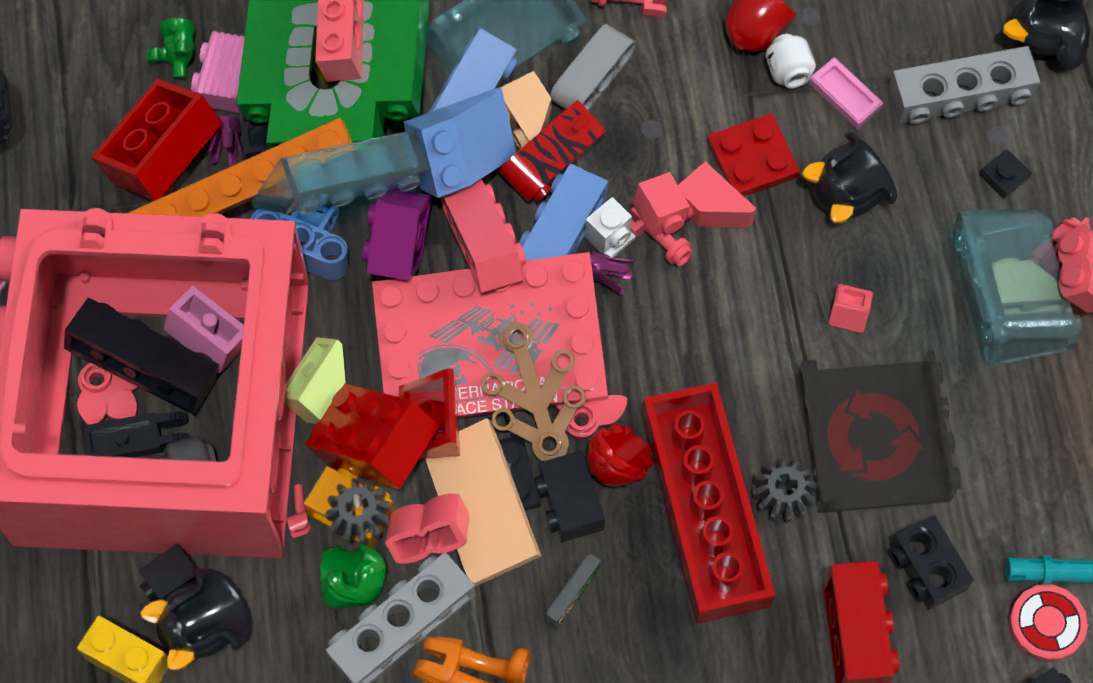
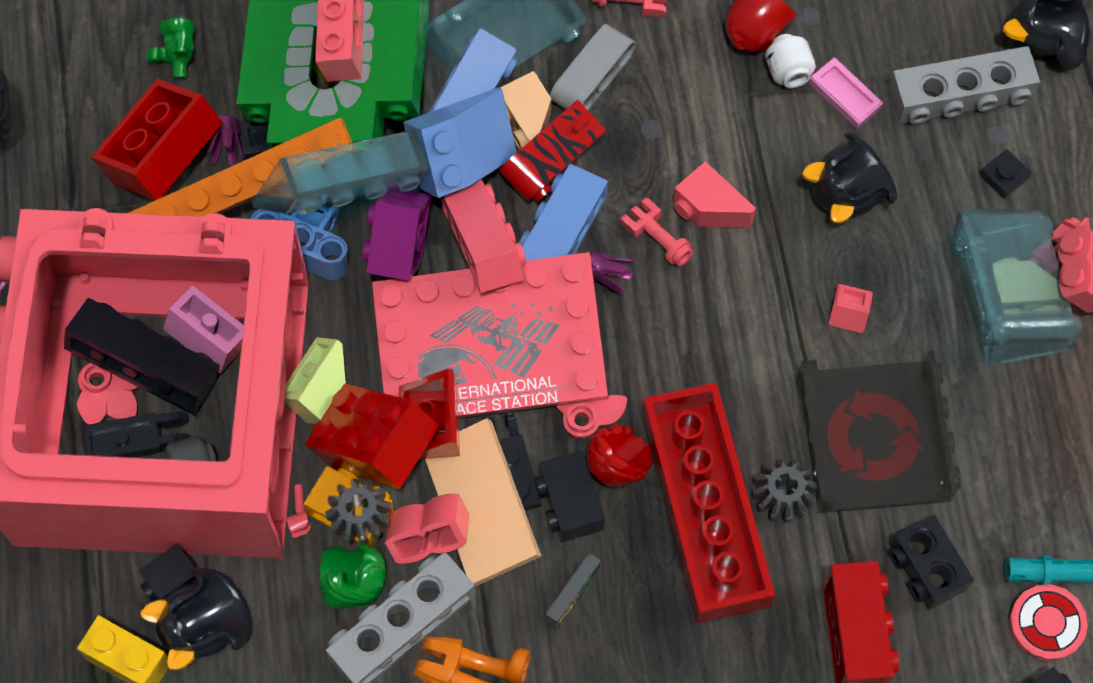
bright pink brick [191,31,245,113] -> none
medium nougat plant [481,322,586,461] -> none
white brick [585,197,636,258] -> none
coral brick [632,172,690,236] -> none
red plate [707,113,800,197] -> none

